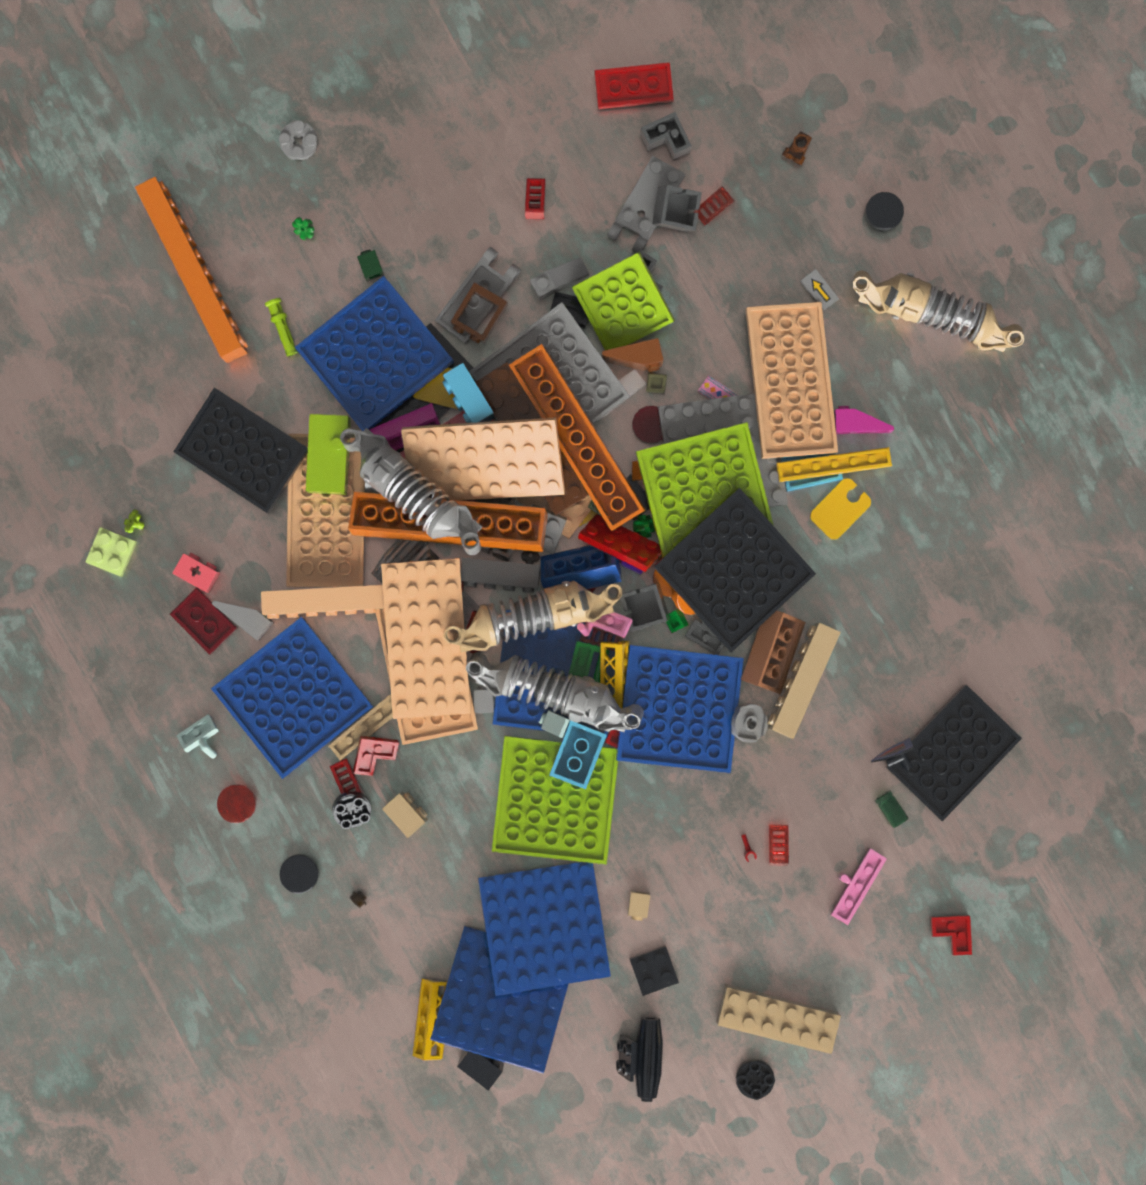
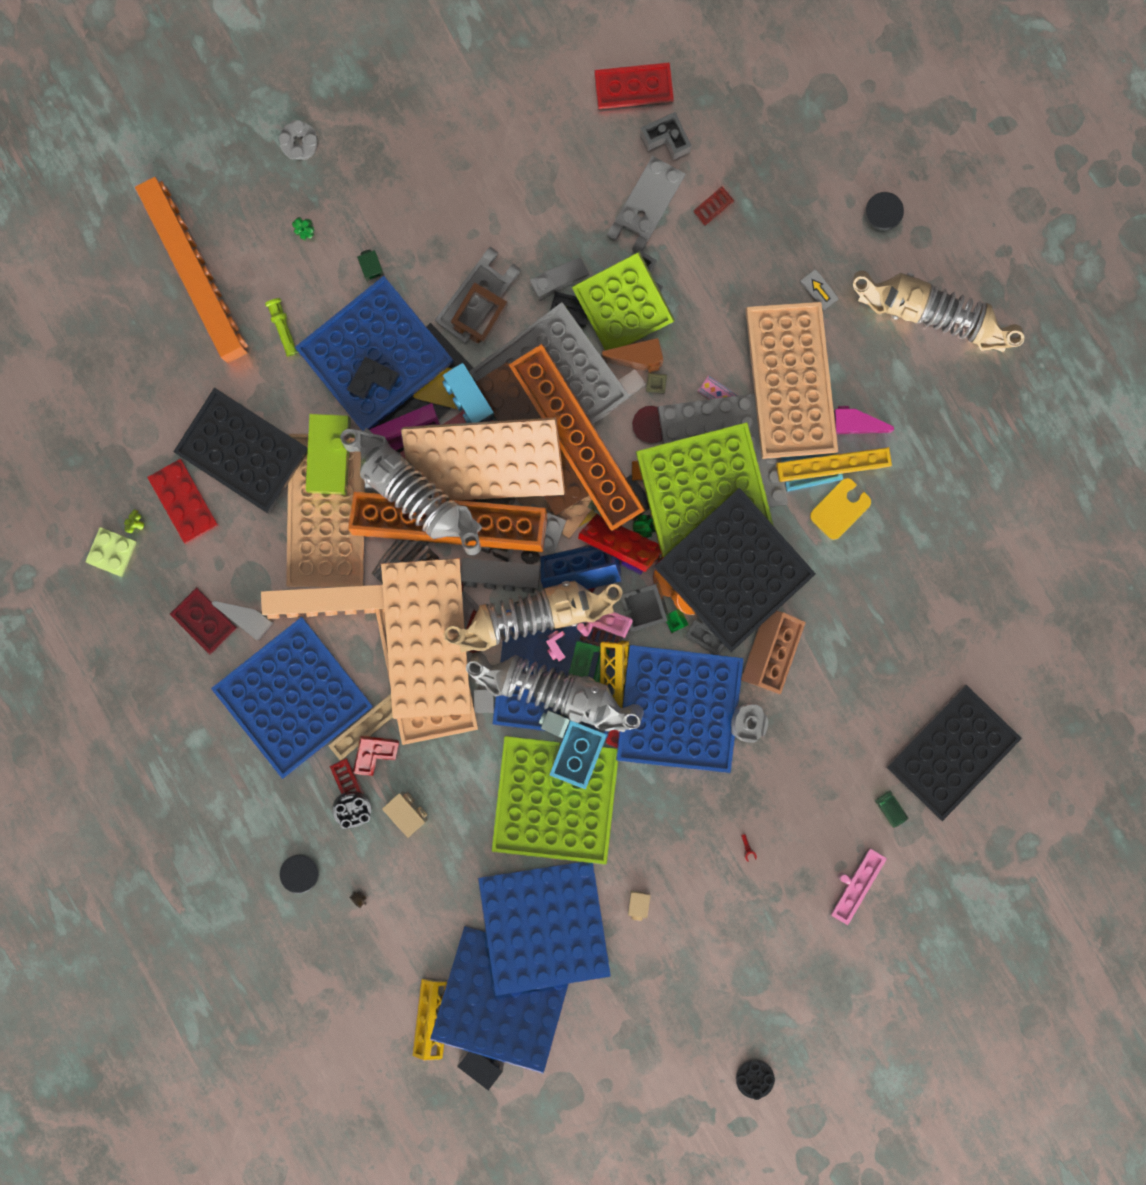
coral brick [172,552,220,593] -> none
light aqua plate [176,714,219,758] -> none
clear red tile [217,784,257,823] -> none
red slope [525,178,546,219] -> none
black plate [616,1017,663,1102] -> none
black plate [629,945,679,996] -> none
dark grey piece [652,185,702,232] -> none
tan brick [716,984,841,1054] -> none
tan brick [767,623,841,739] -> none
clear red slope [769,825,789,866] -> none
reddish brown plate [782,131,812,166] -> none
shield [871,738,914,770] -> none
red plate [930,915,972,956] -> none
none -> red plate [147,458,219,544]
none -> black plate [347,357,400,400]
none -> bright pink bracket [546,631,565,662]

